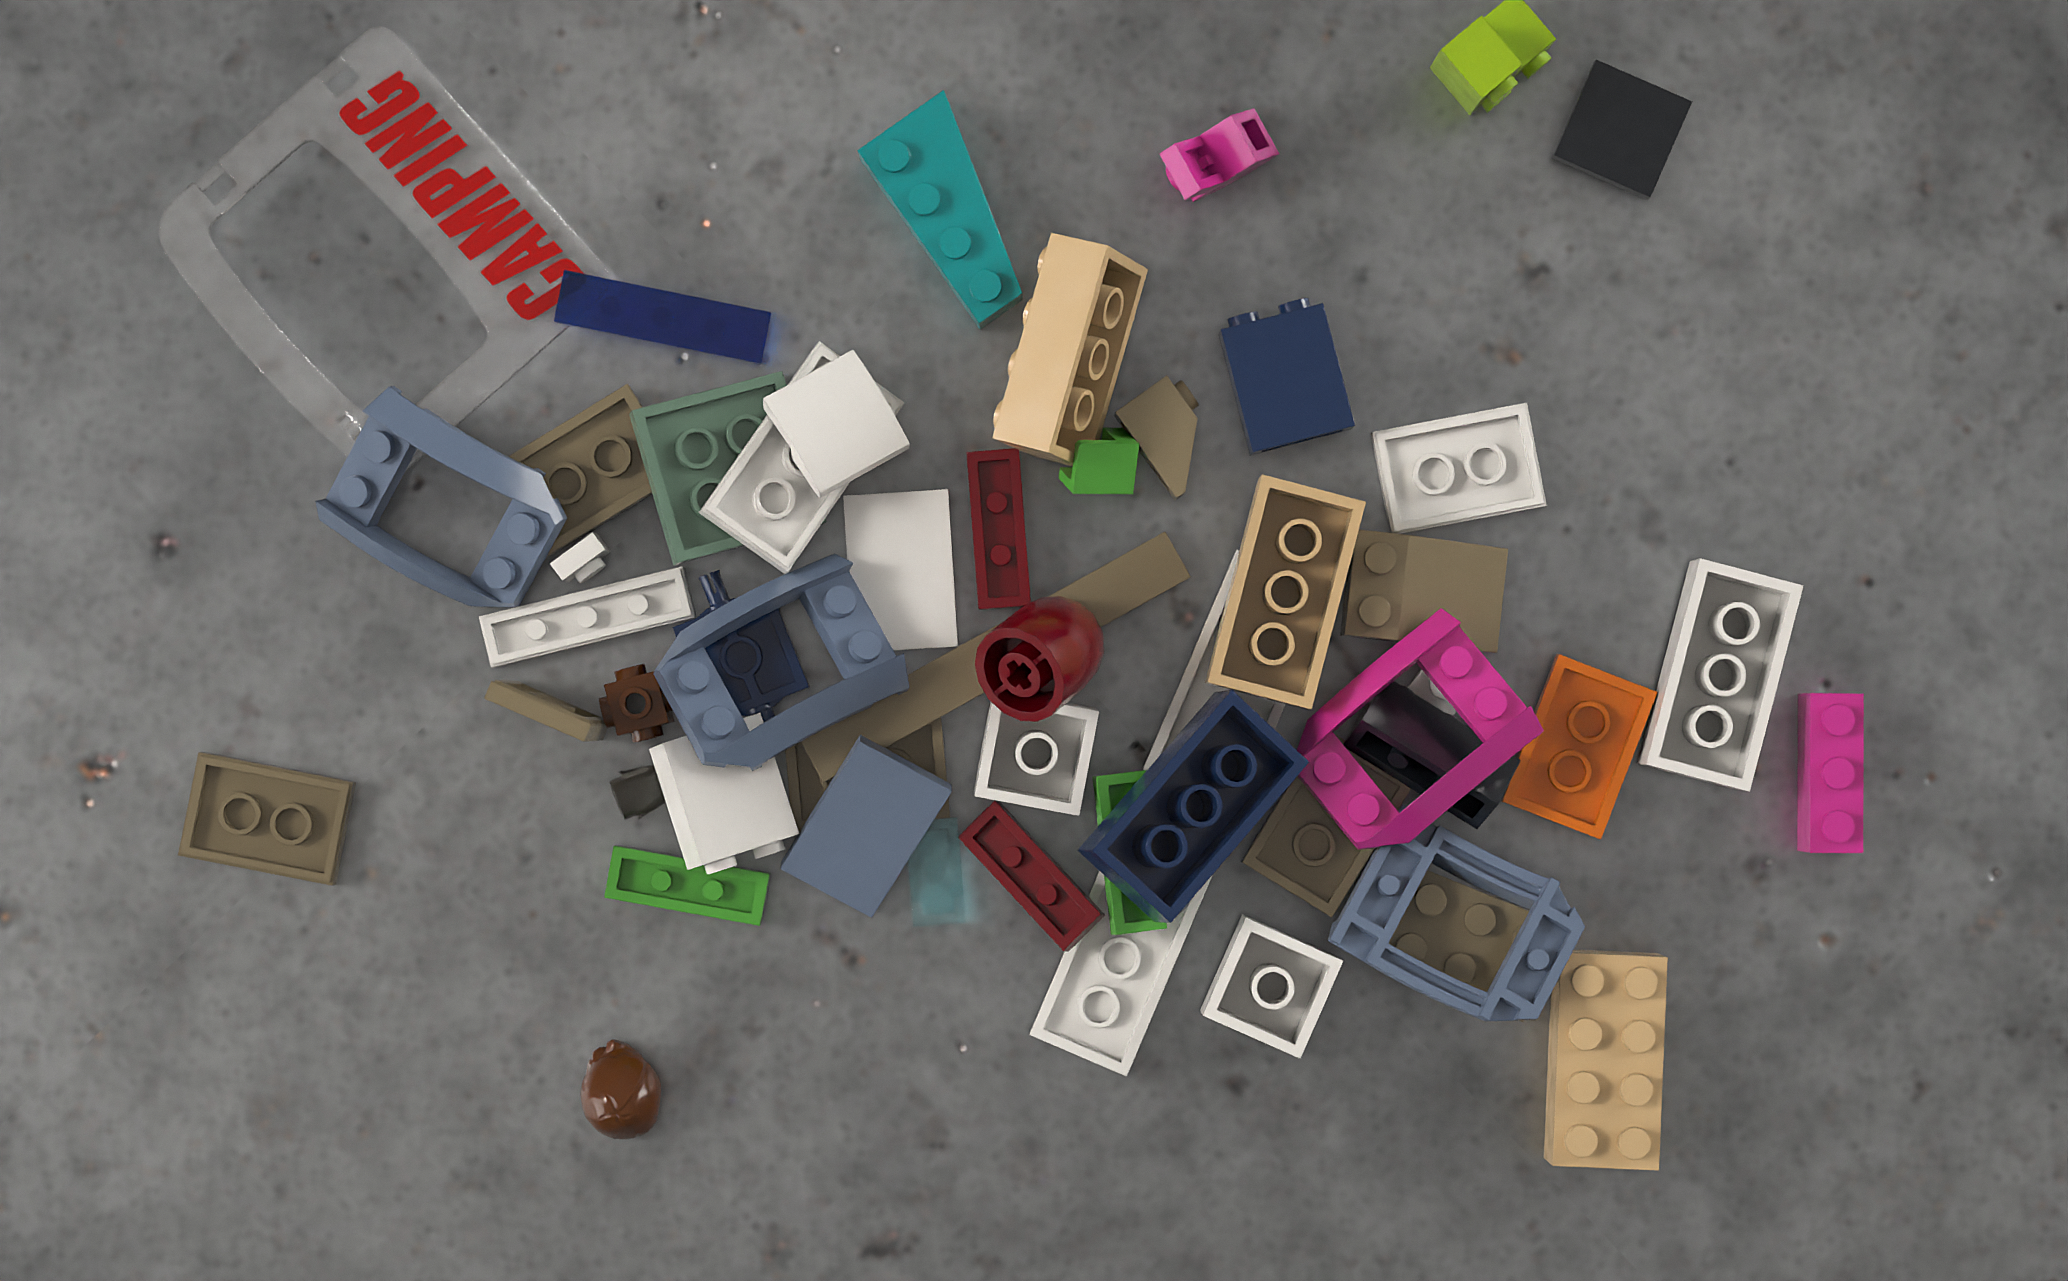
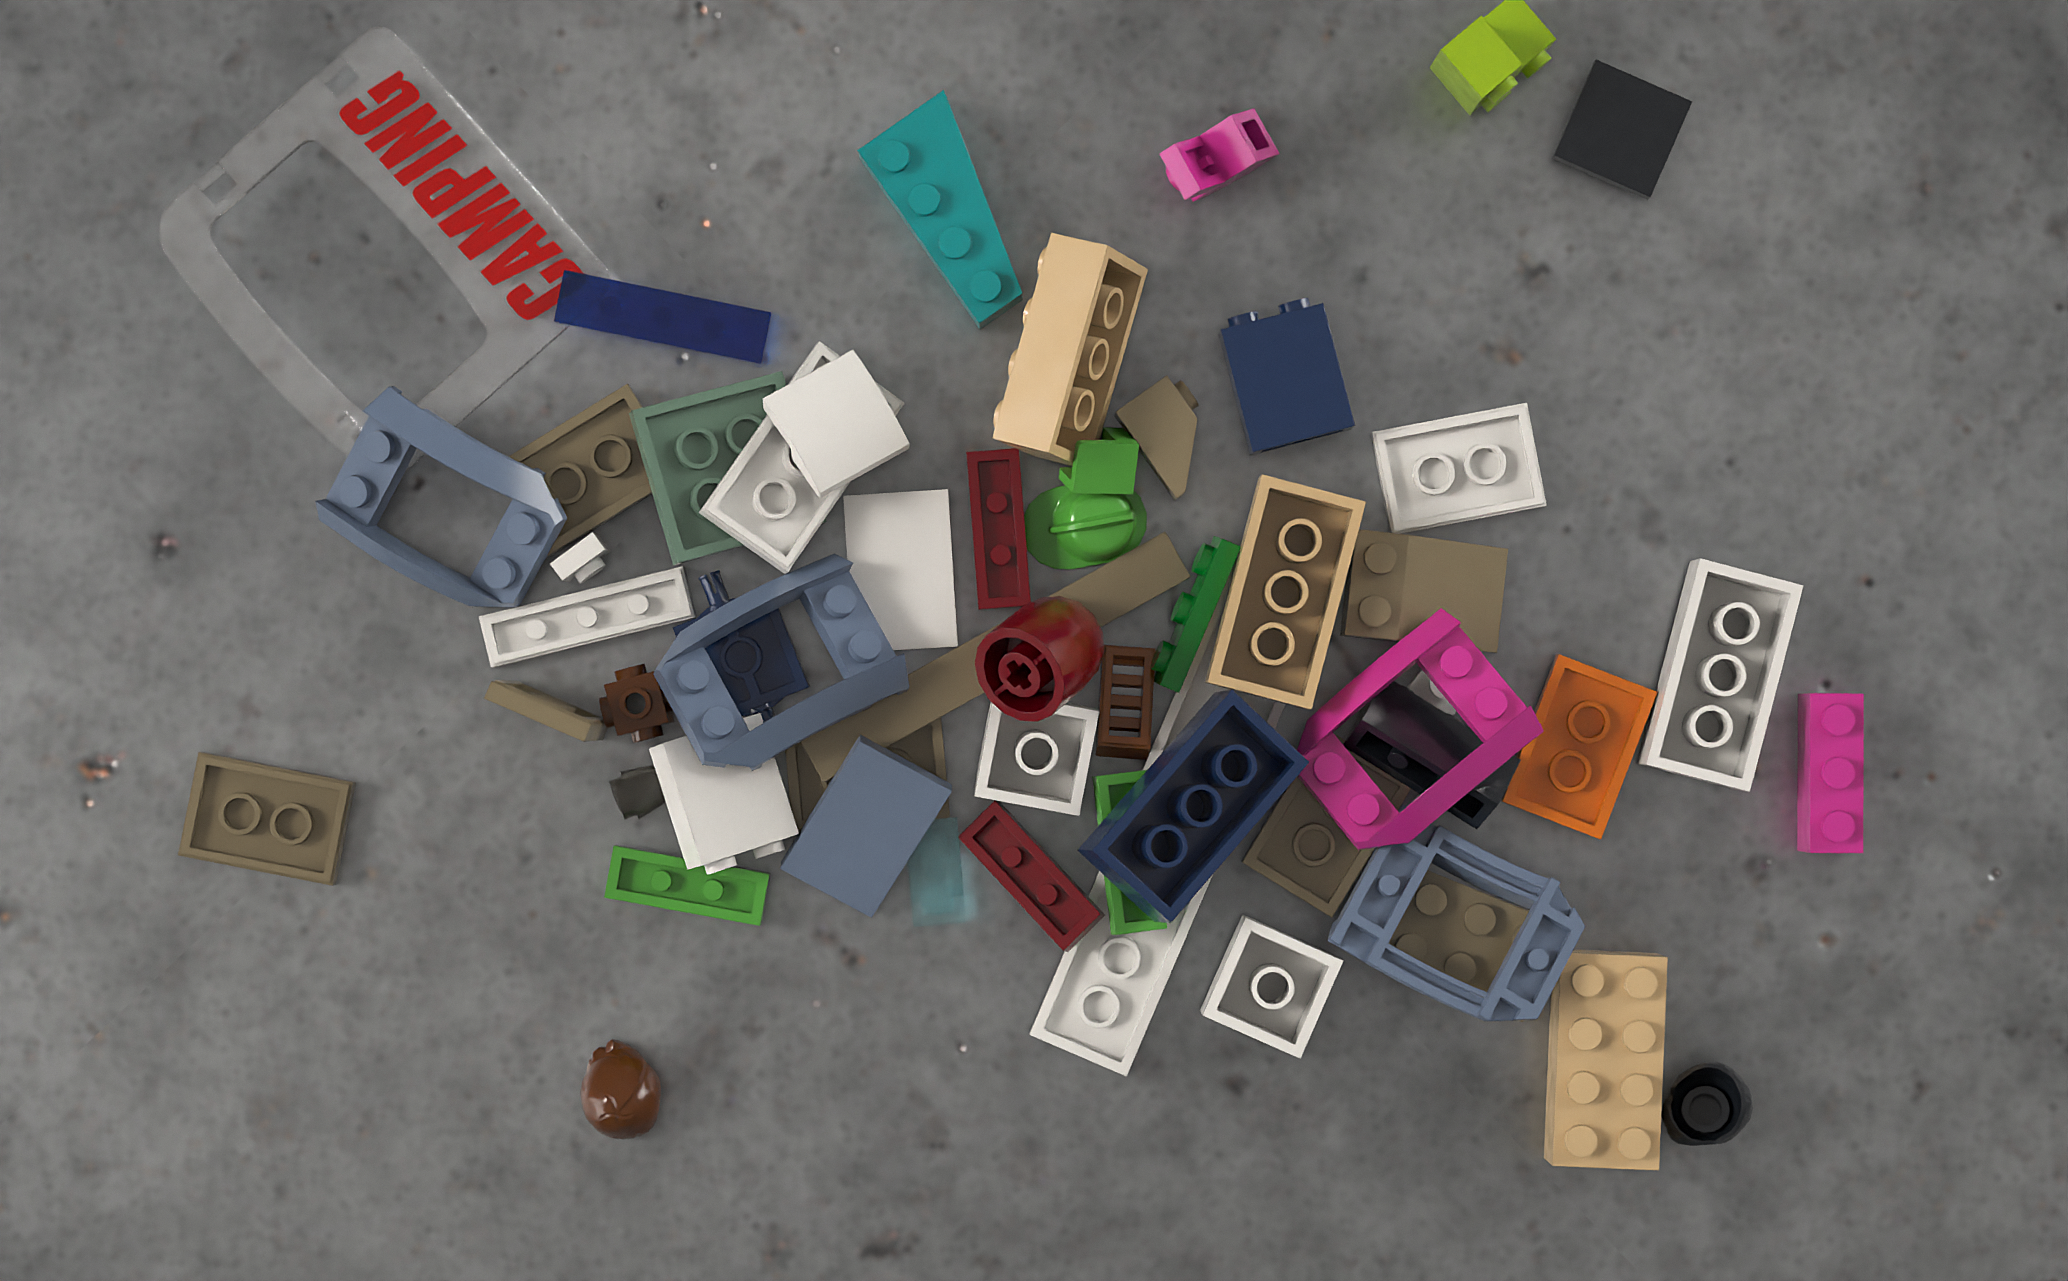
none -> bright green piece [1024,485,1147,569]
none -> dark orange slope [1095,645,1155,760]
none -> green plate [1150,536,1241,693]
none -> black hair [1661,1062,1753,1146]

